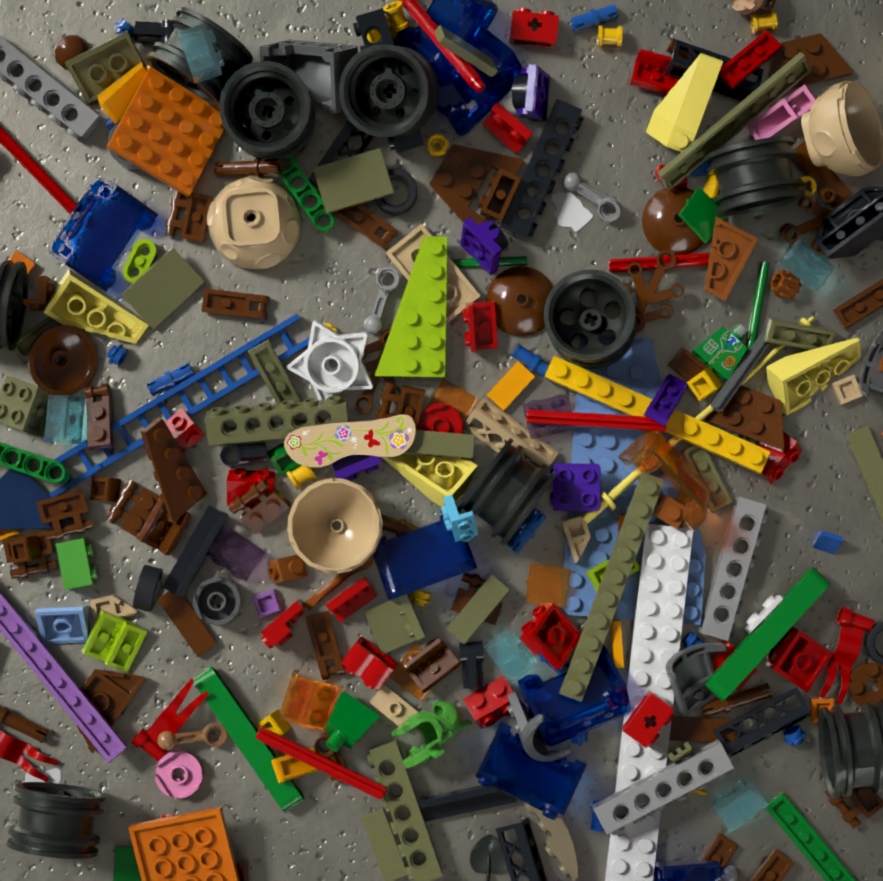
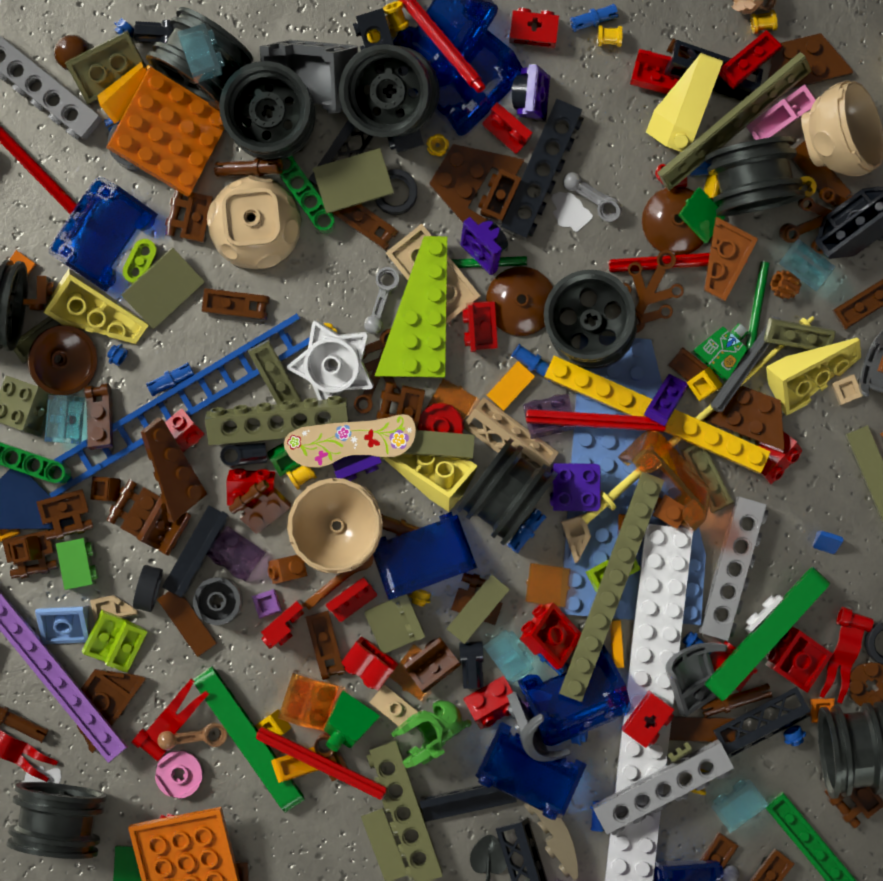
olive tile [435,25,498,77] -> none
medium azure bracket [441,495,478,542] -> none

